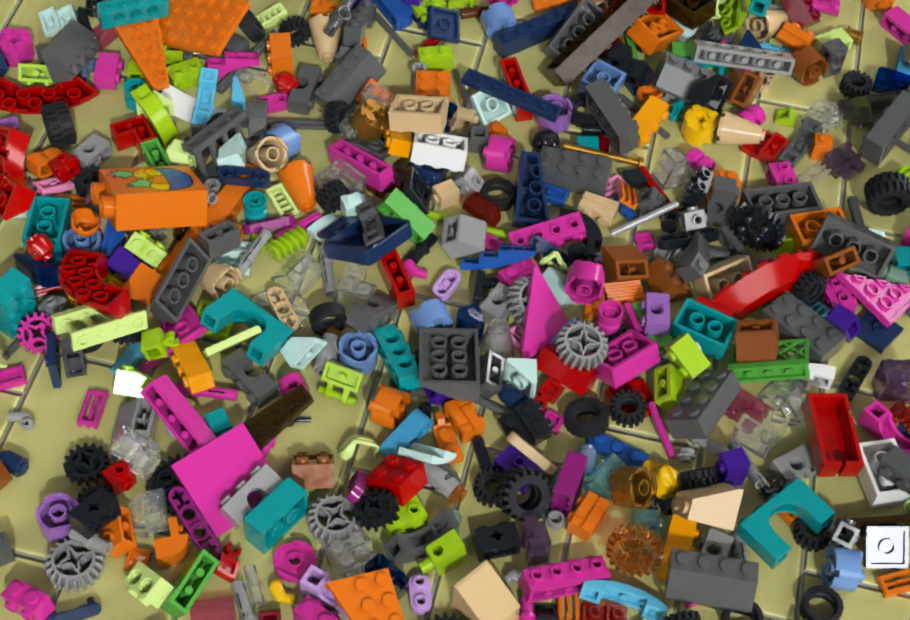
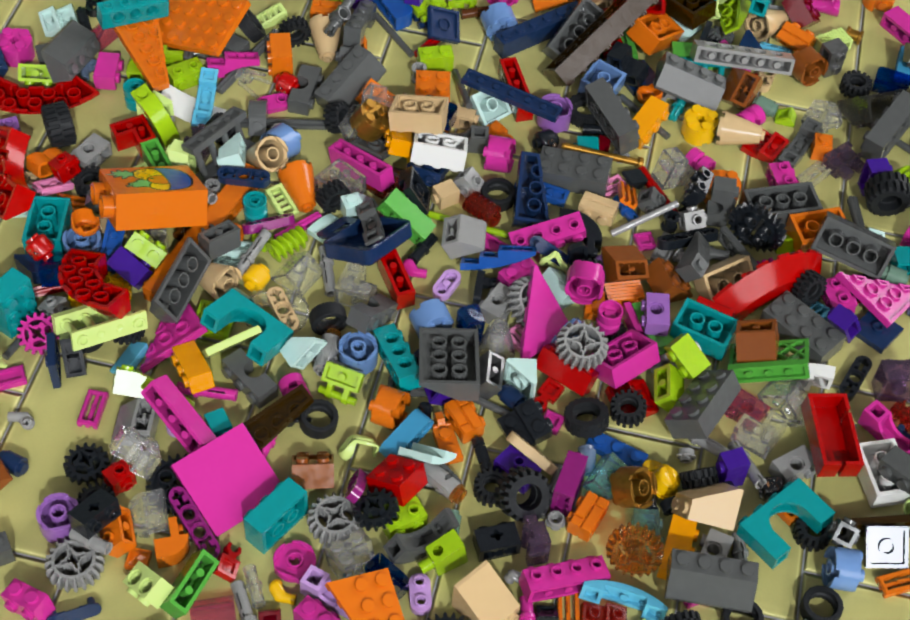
orange piece [122,262,165,307] -> none
lime brick [140,327,179,362] -> none
light grey arch [219,463,284,529] -> none
medium azure slope [231,76,246,111] -> none
dark pink bar [647,401,676,459] -> none
black slope [688,74,733,115] -> none
dark orange brick [812,245,861,277] -> none
none -> yellow head [242,263,271,292]
none -> black tyre [299,399,339,439]
none -> sand green brick [752,95,779,117]
none -> dark purple brick [857,158,893,196]

